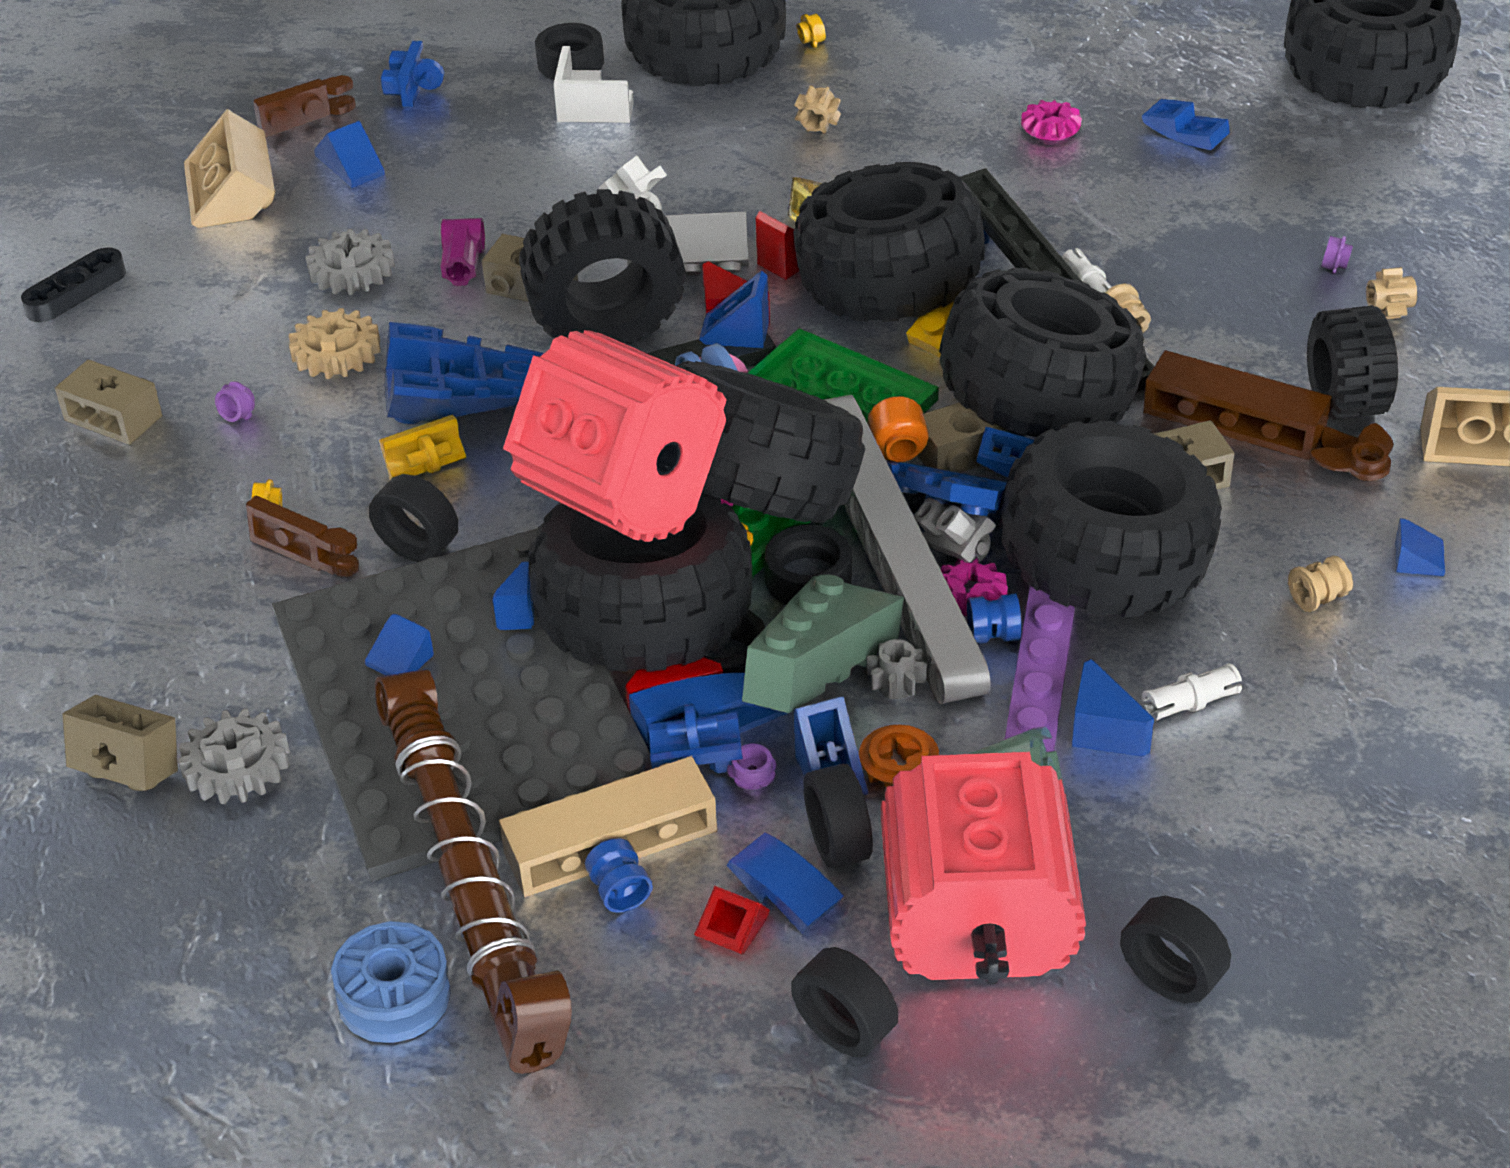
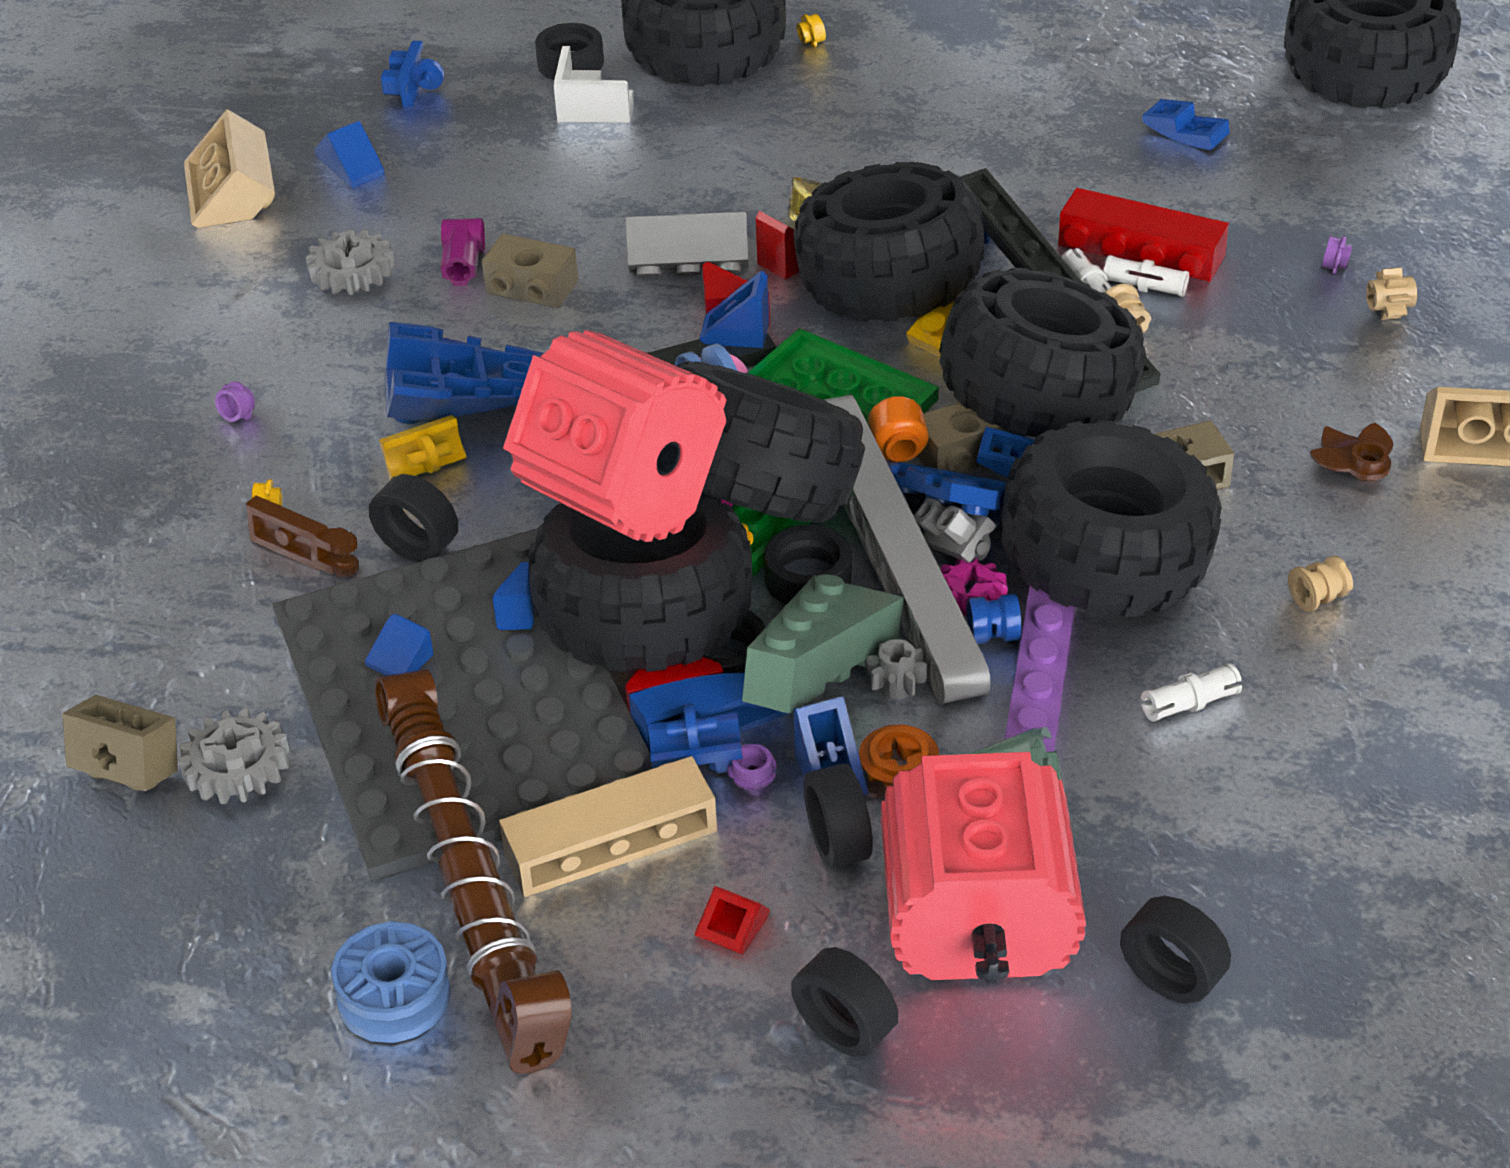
black beam [21,247,126,322] -> none
dark tan brick [55,359,163,445] -> none
reddish brown hinge [253,75,356,137] -> none
tan gear [289,308,381,379] -> none
black tyre [519,189,686,345] -> none
blue wheel [585,838,653,913] -> none
white hips [598,155,667,211] -> none
blue slope [726,832,844,934] -> none
tan gear [795,85,841,134] -> none
dark pink gear [1021,99,1082,141] -> none
blue slope [1072,659,1154,757] -> none
reddish brown brick [1143,350,1332,461] -> none
black tyre [1307,305,1398,420] -> none
blue slope [1395,518,1445,576] -> none
none -> red brick [1058,187,1229,282]
none -> white pin [1104,255,1189,297]

